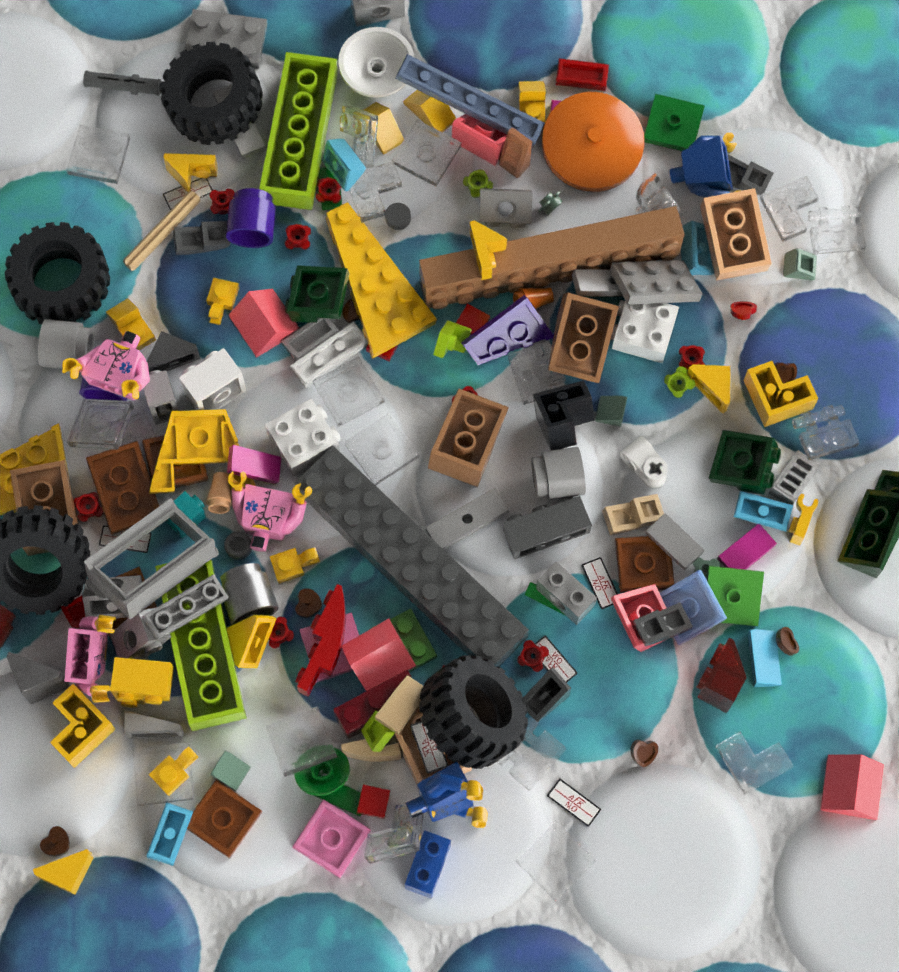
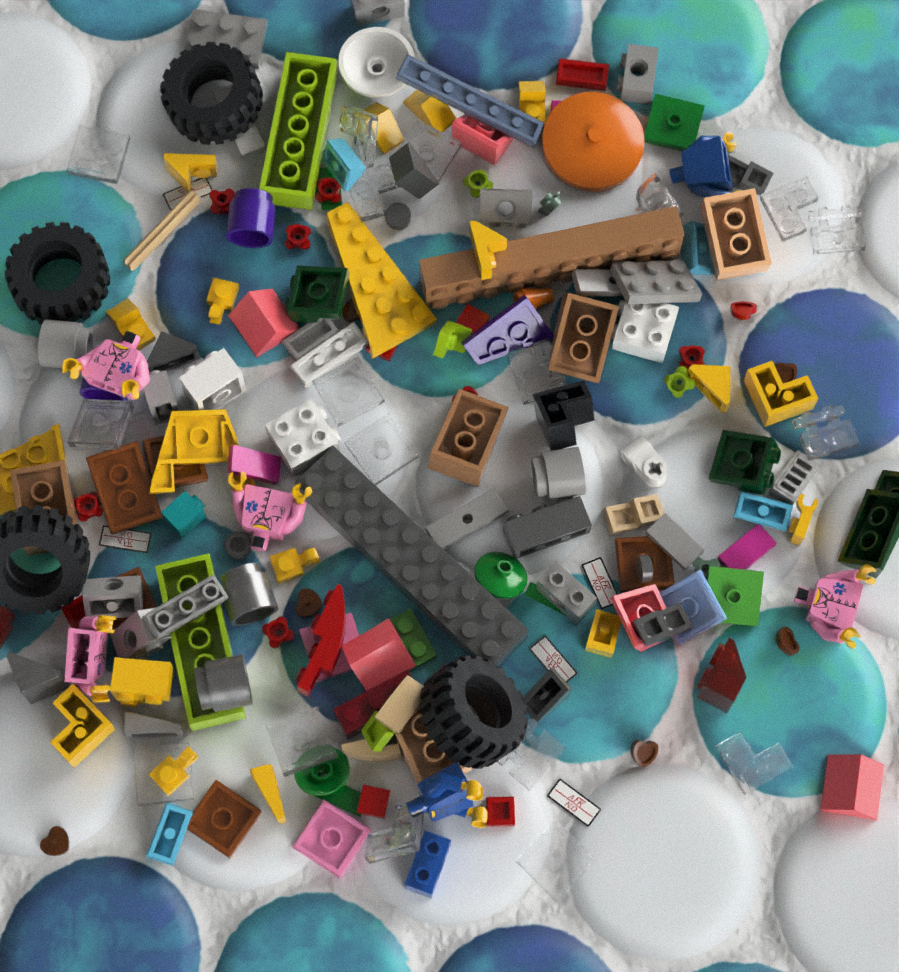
yellow slope [33,849,93,895] -> none
dark grey pin [83,70,162,96] -> none
light grey piece [84,498,219,619] -> none
dark grey slope [173,221,230,255] -> none
light nougat cone [206,472,232,514] -> none
sand green slope [211,750,251,791] -> none
yellow slope [227,615,276,668] -> none
clear sticker [410,721,448,774] -> none
nougat slope [499,127,532,178] -> none
red plate [517,640,549,672] -> none
sand green slope [595,396,628,427] -> none
medium azure slope [748,629,782,688] -> none
sand green slope [783,248,817,280] -> none
none -> flat silver piece [194,654,253,712]
none -> yellow slope [250,764,287,824]
none -> dark grey slope [389,142,440,199]
none -> green dish [474,552,528,599]
none -> red tile [486,797,515,827]
none -> yellow slope [585,609,621,658]
none -> light grey brick [617,44,659,105]
none -> dark grey tile [636,555,653,583]
none -> bright pink torso [794,565,877,649]

